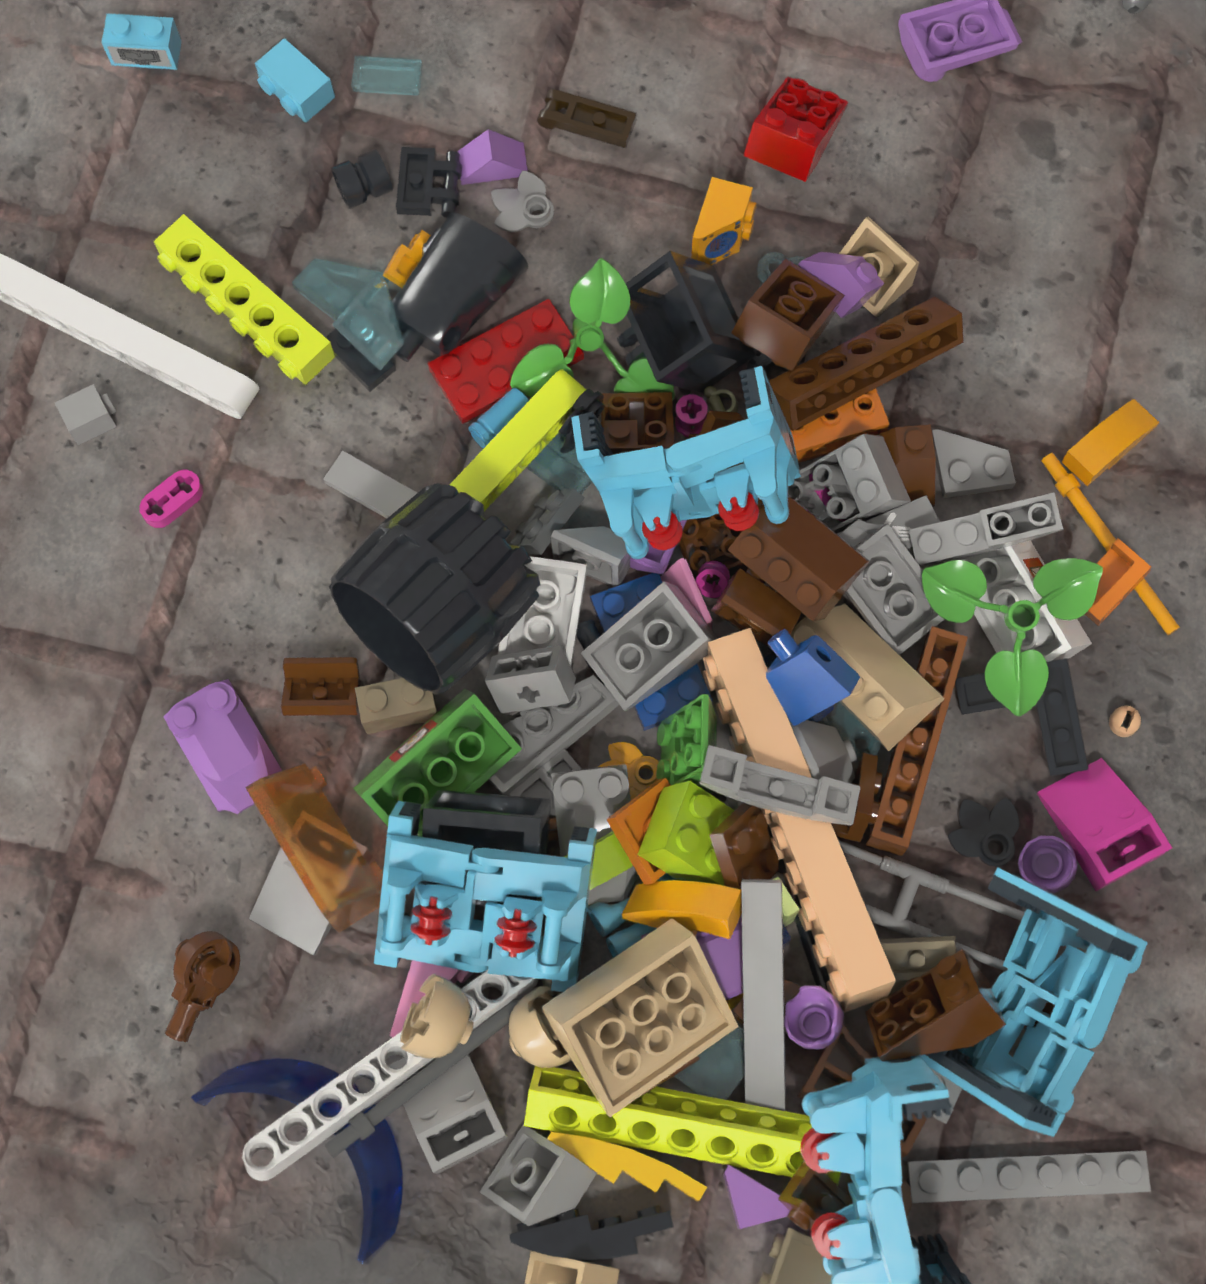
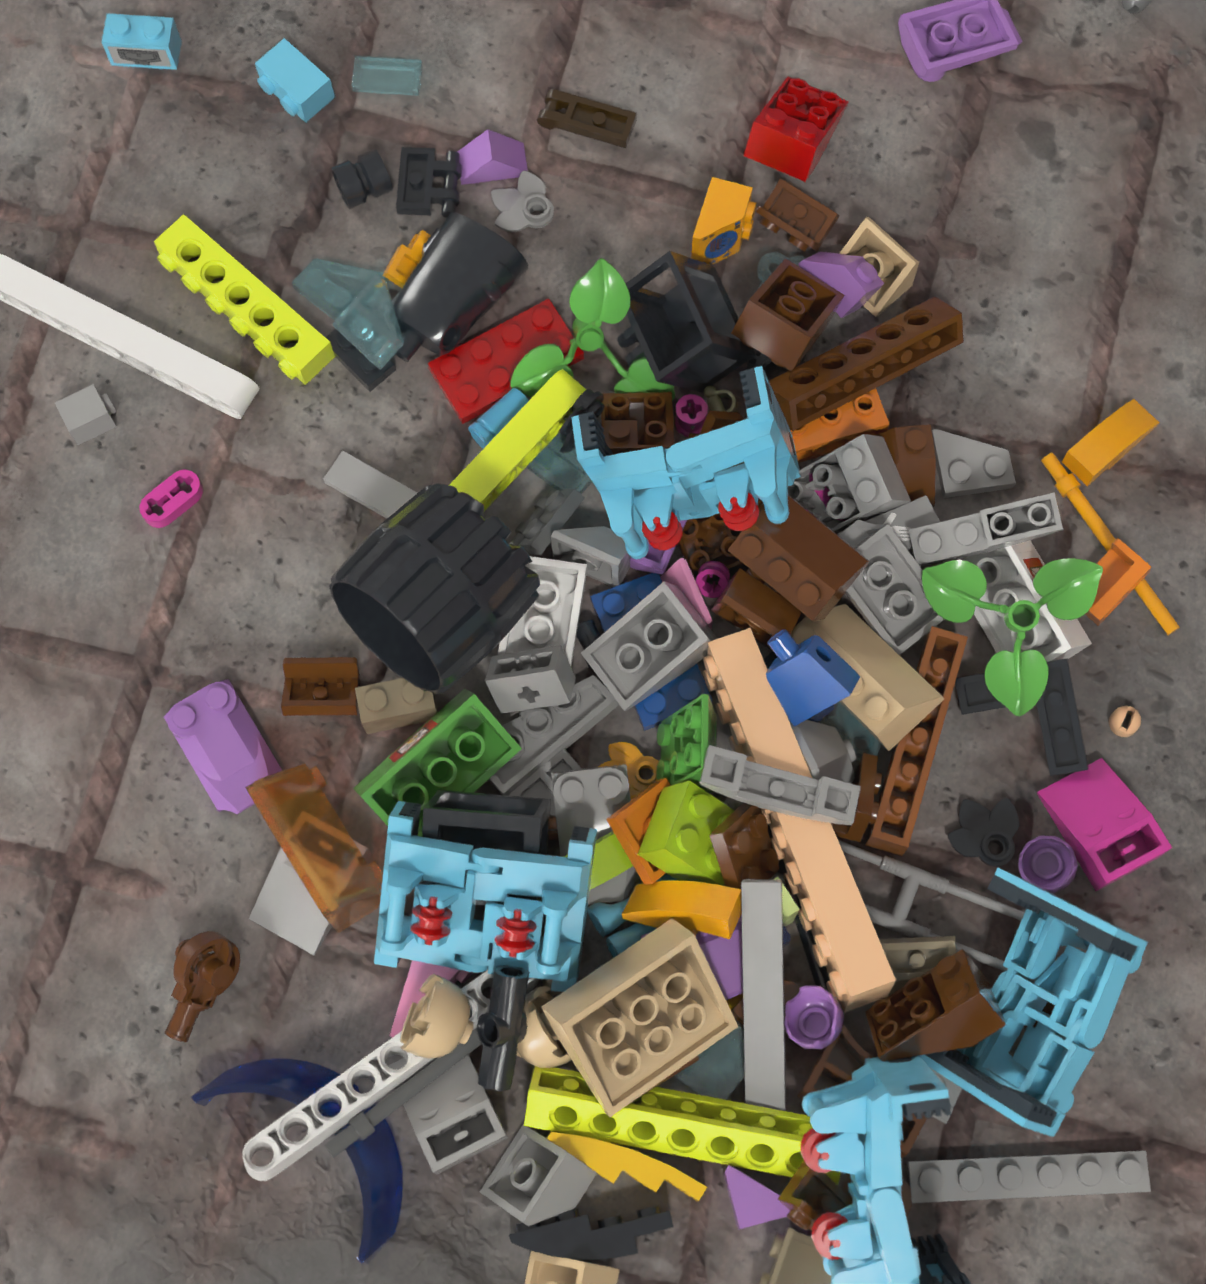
none -> black piece [477,965,529,1091]
none -> reddish brown bracket [755,178,840,252]

